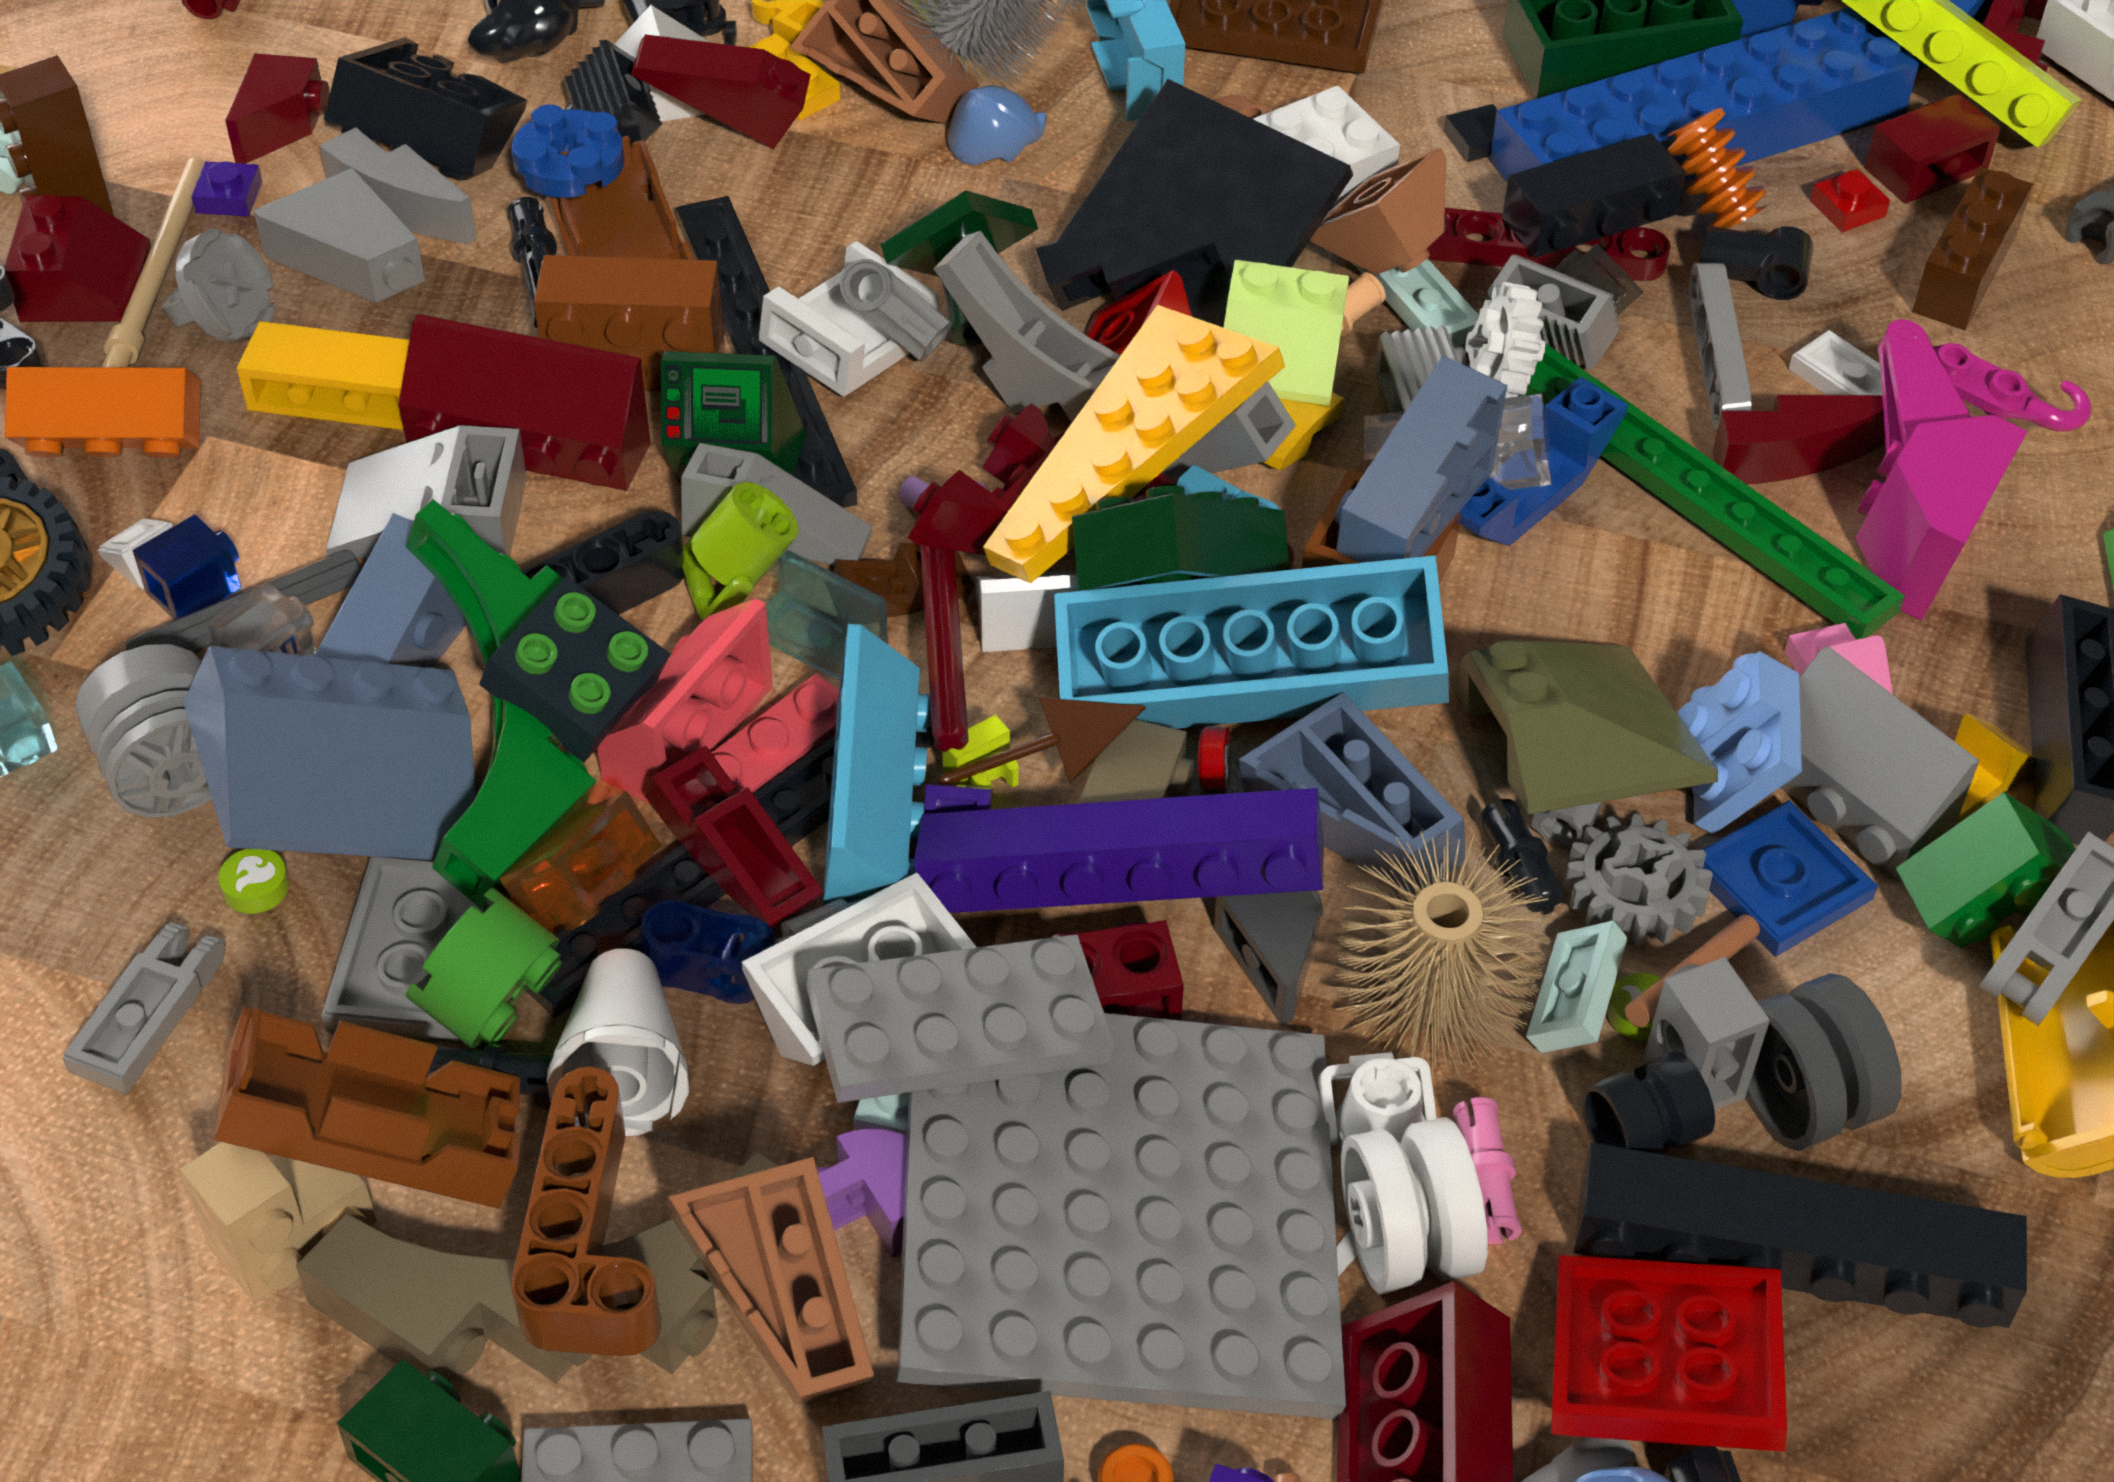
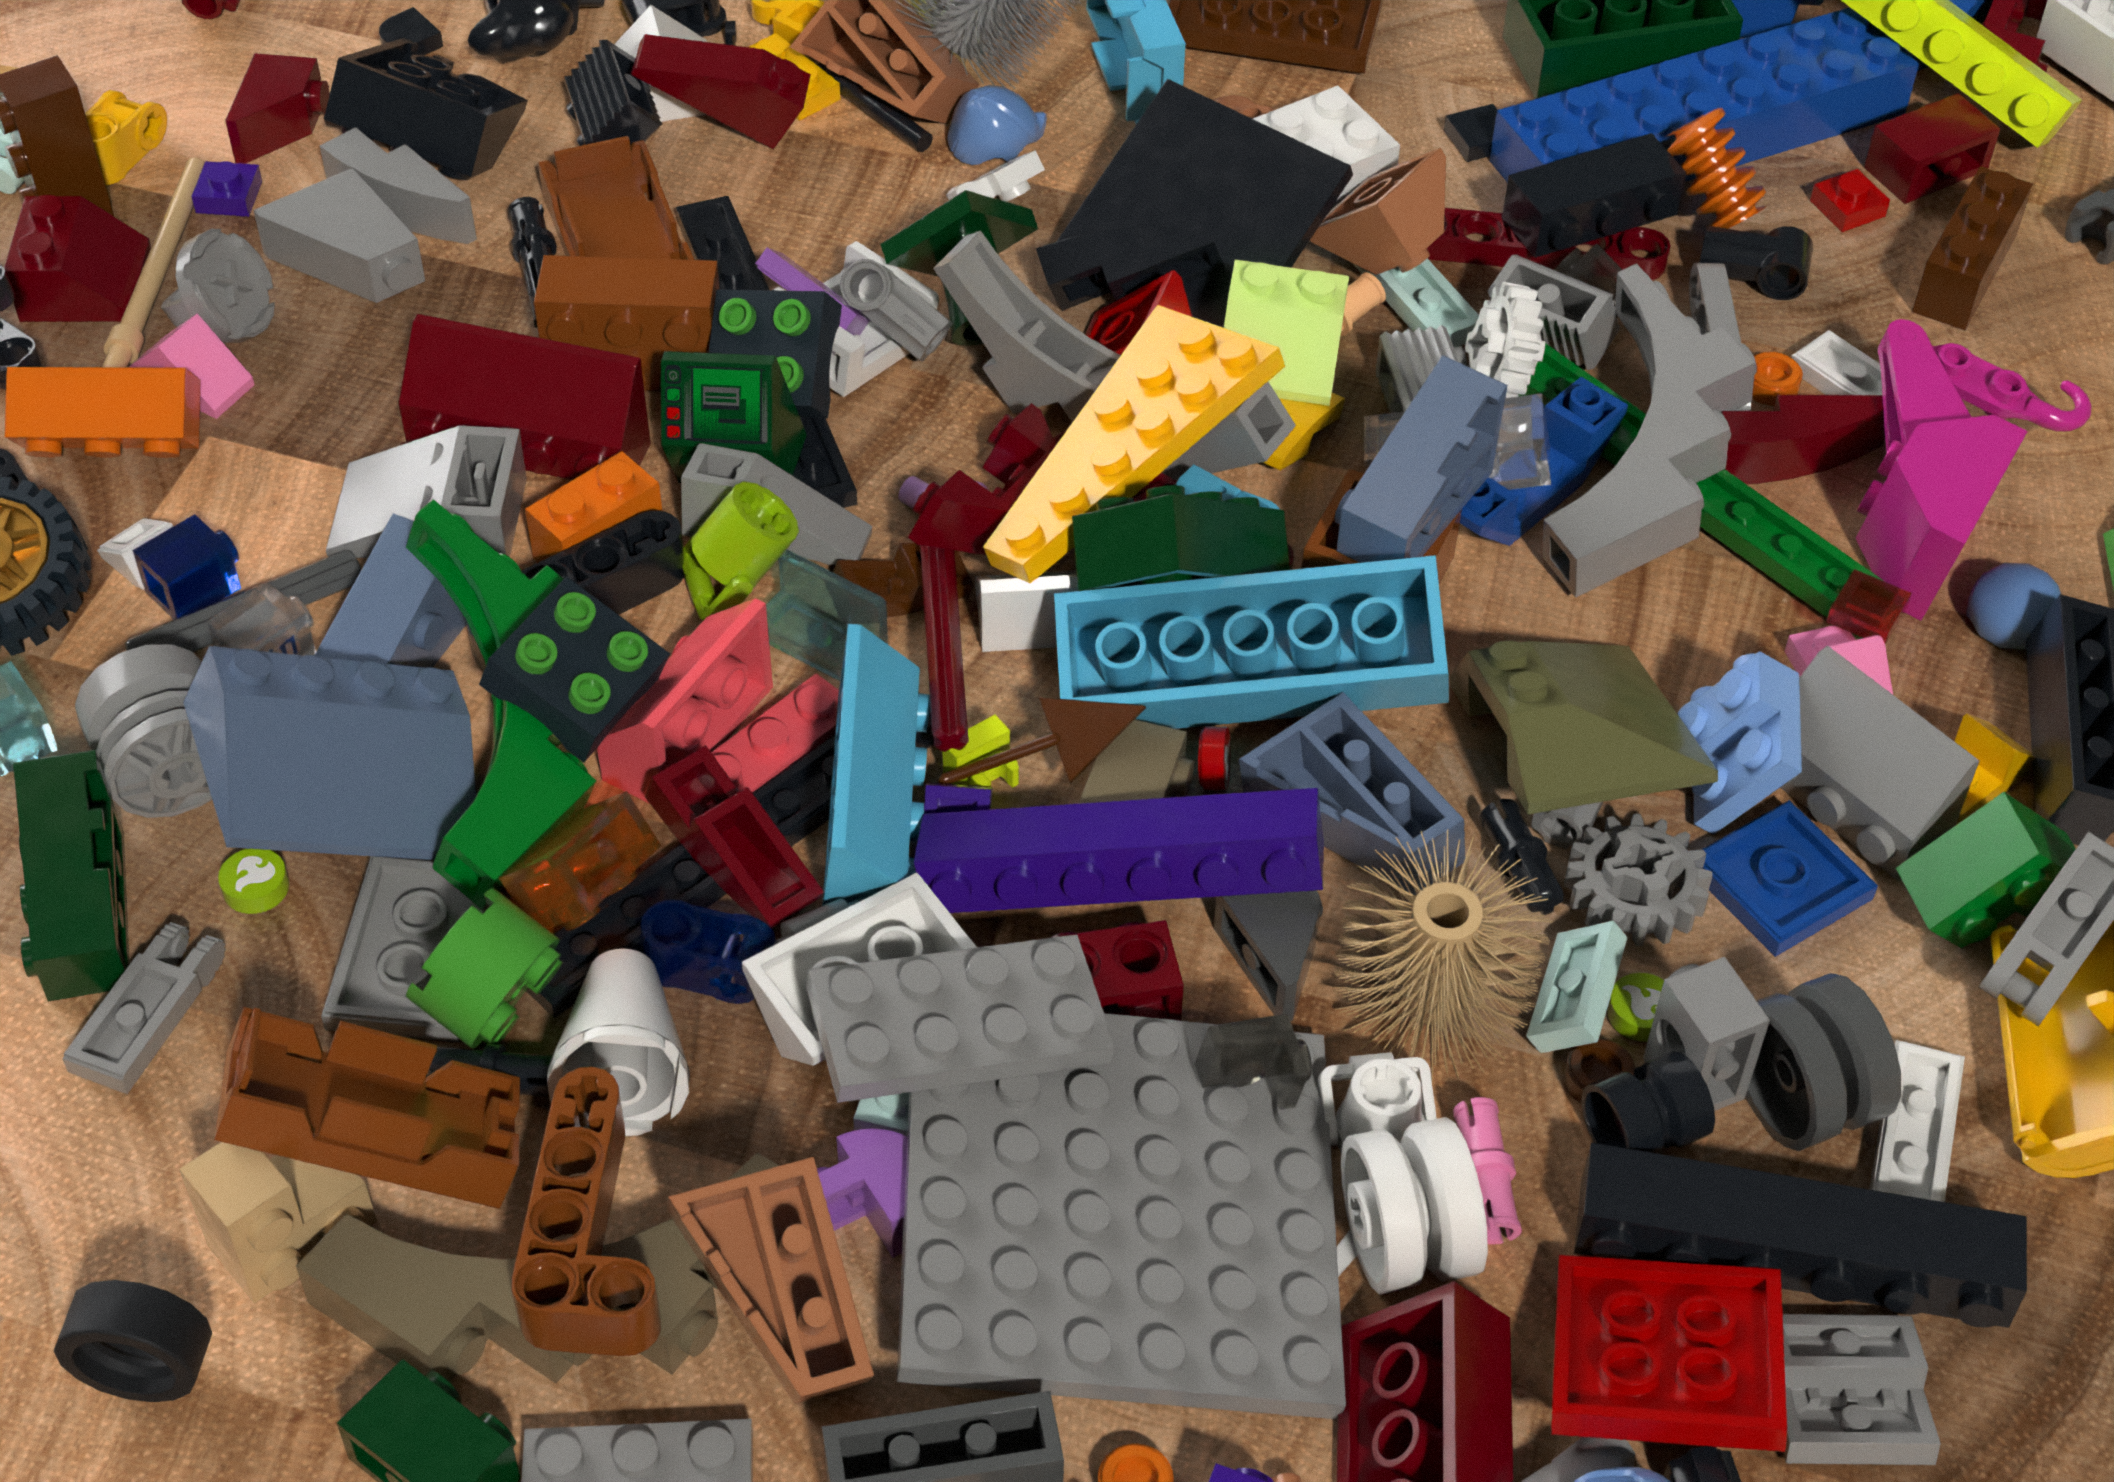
yellow brick [237,321,409,430] -> none
blue plate [512,104,625,198] -> none
nougat bar [1625,914,1760,1027] -> none
none -> dark green wedge [13,750,130,1002]
none -> black tyre [54,1280,212,1402]
none -> yellow piece [85,90,167,186]
none -> bright pink slope [129,313,255,419]
none -> black tile [379,7,443,55]
none -> orange brick [525,451,663,563]
none -> black brick [709,289,842,418]
none -> medium lavender tile [755,247,870,336]
none -> black bar [817,62,933,152]
none -> white plate [946,150,1045,202]
none -> clear smoke bracket [1194,1014,1312,1110]
none -> light grey arch [1543,263,1757,598]
none -> reddish brown tile [1563,1039,1636,1104]
none -> orange tile [1752,352,1803,406]
none -> light grey slope [1783,1314,1941,1465]
none -> clear red tile [1826,569,1912,644]
none -> white tile [1869,1040,1965,1202]
none -> medium blue hair [1966,562,2061,650]

